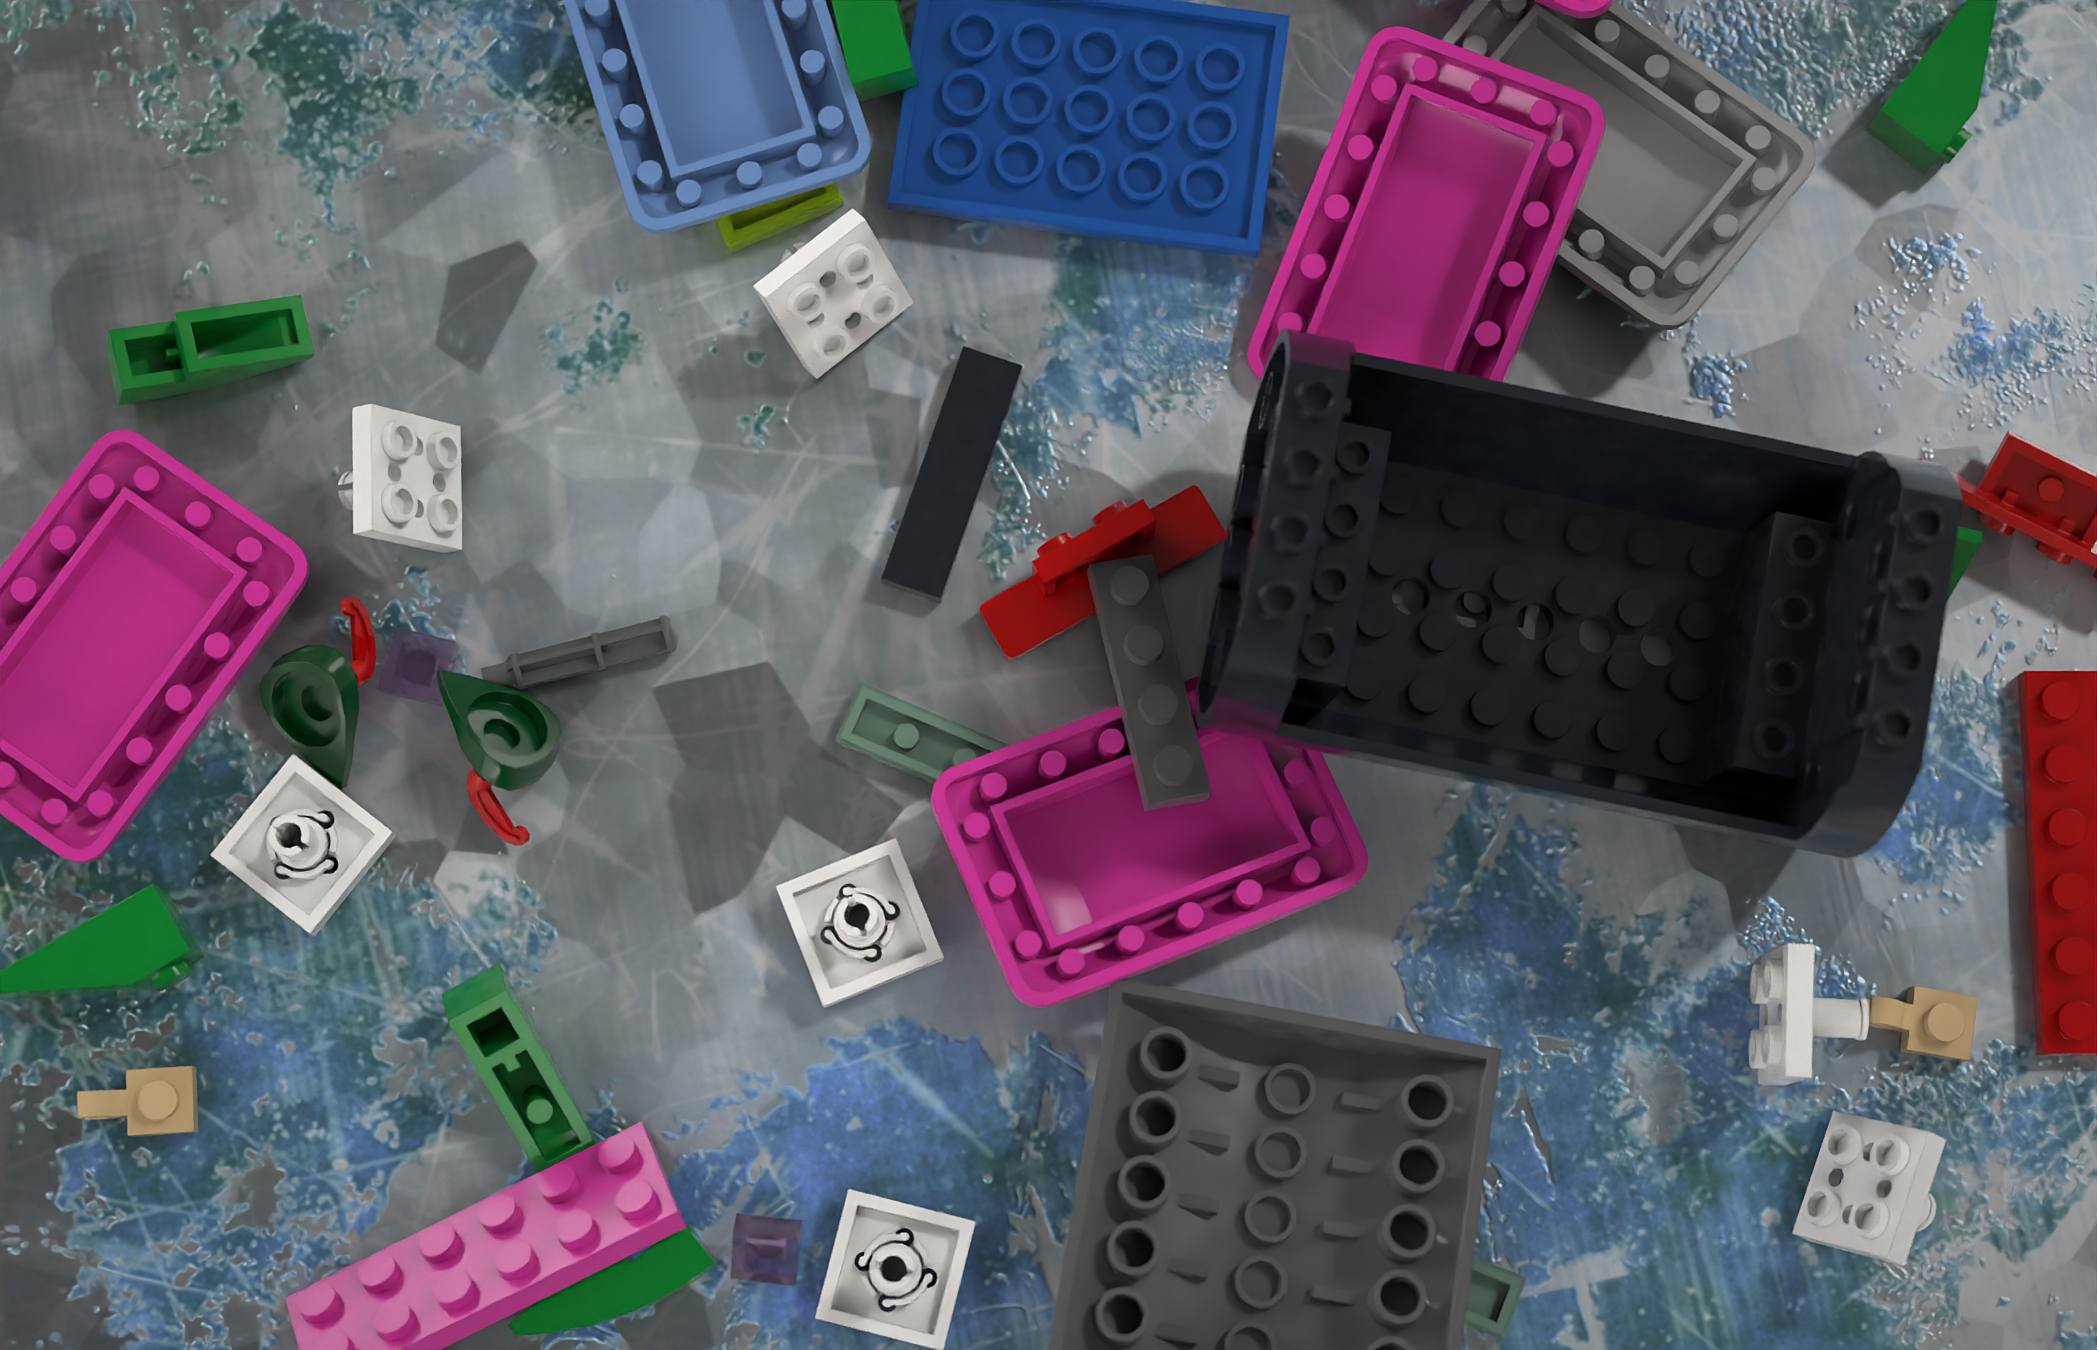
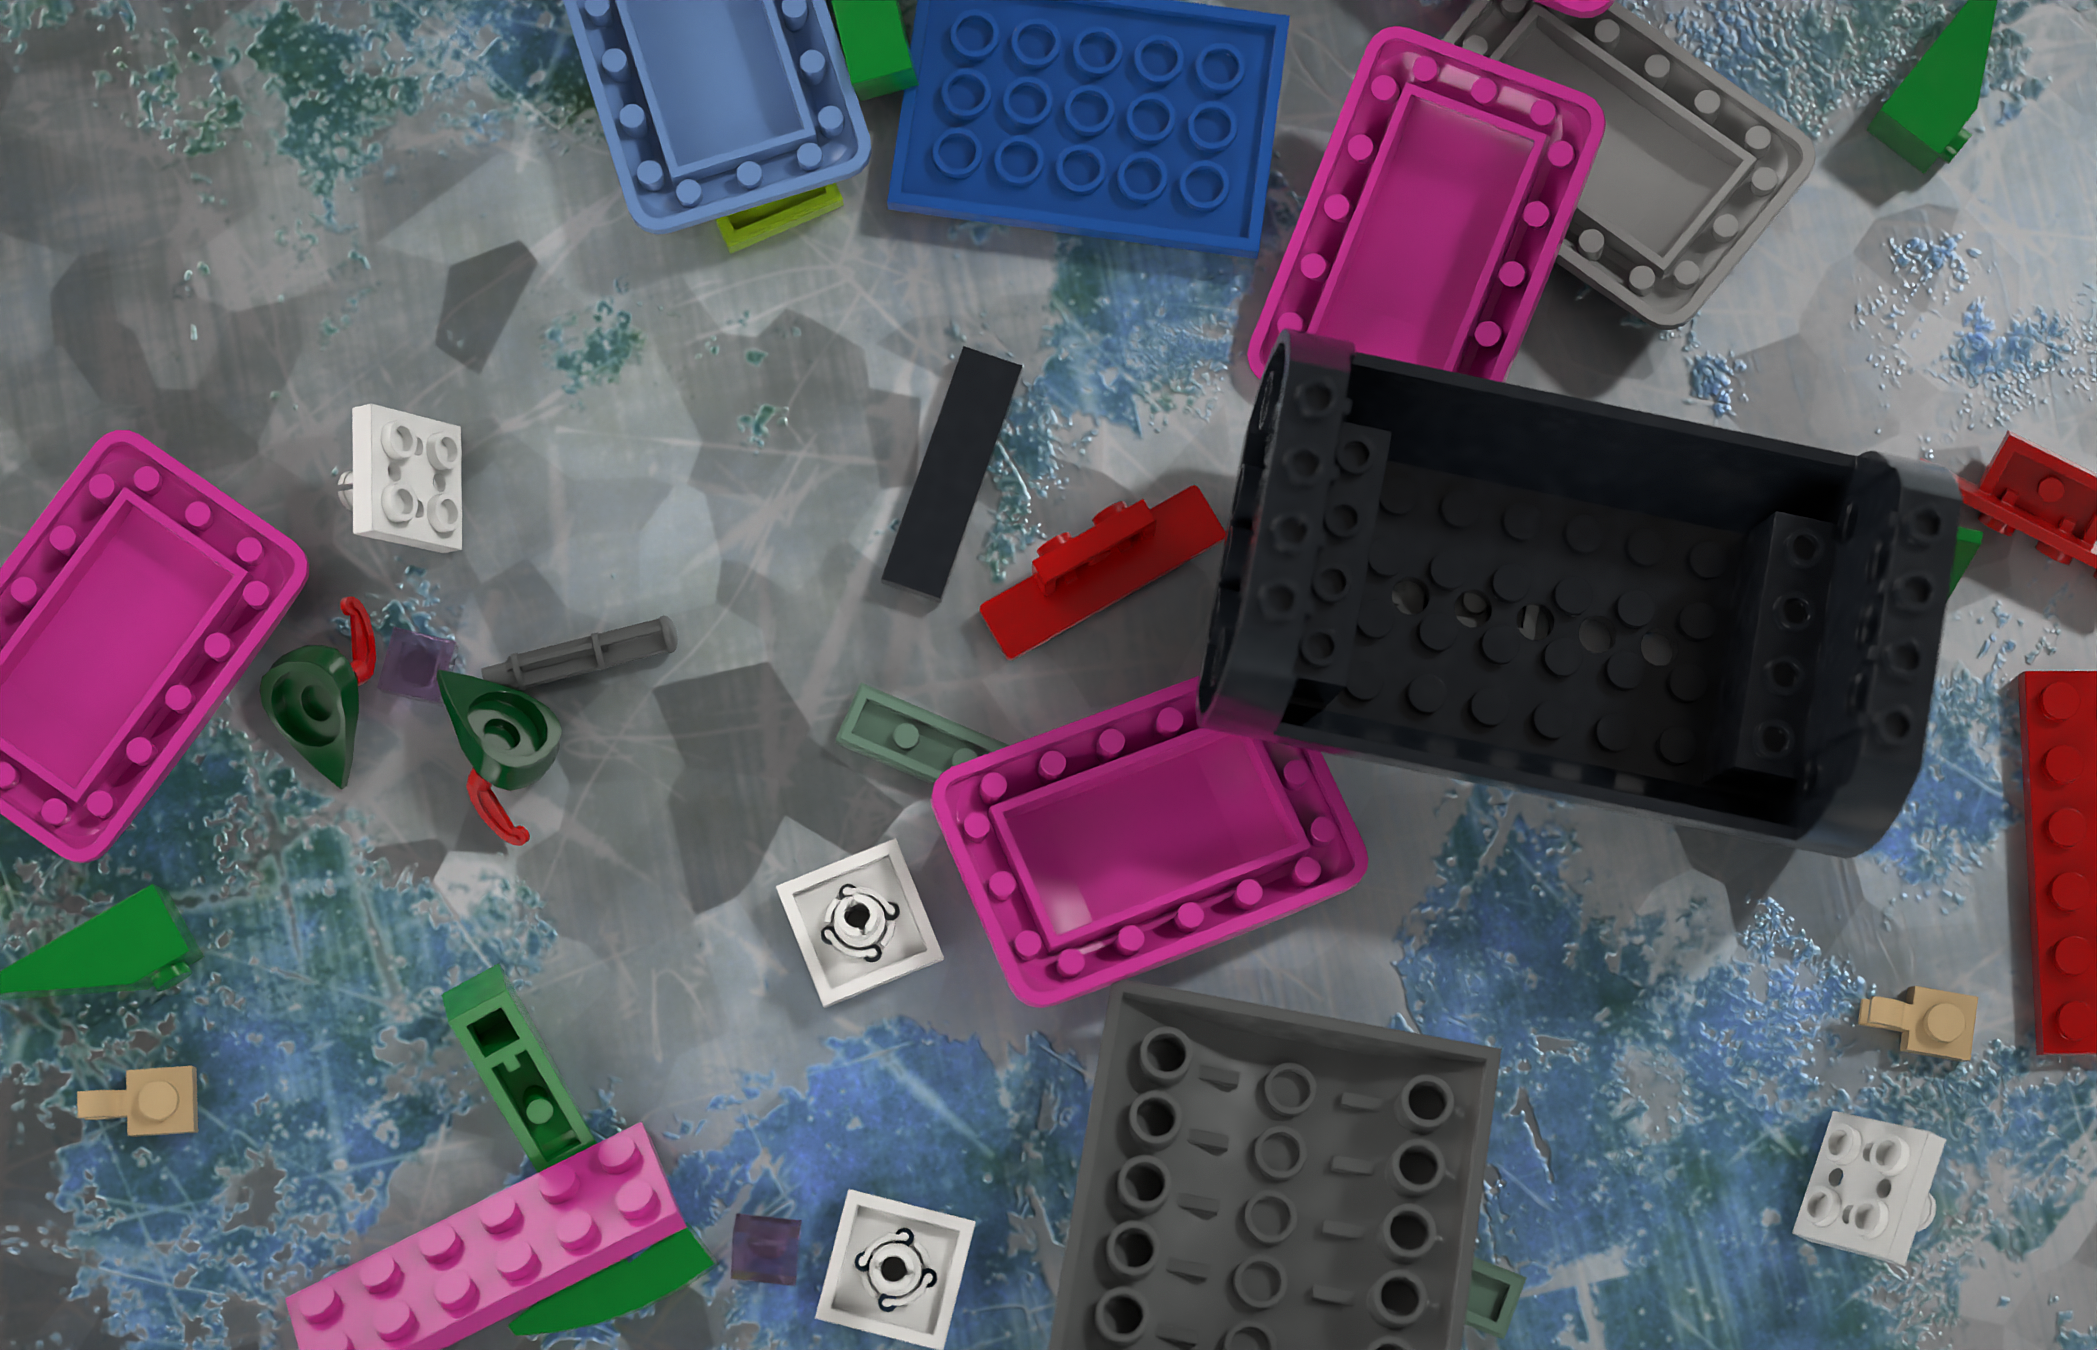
green slope [105,295,315,406] -> none
white plate [210,754,397,936] -> none
white plate [753,208,914,379] -> none
dark grey plate [1087,554,1211,811] -> none
white plate [1748,943,1869,1086] -> none

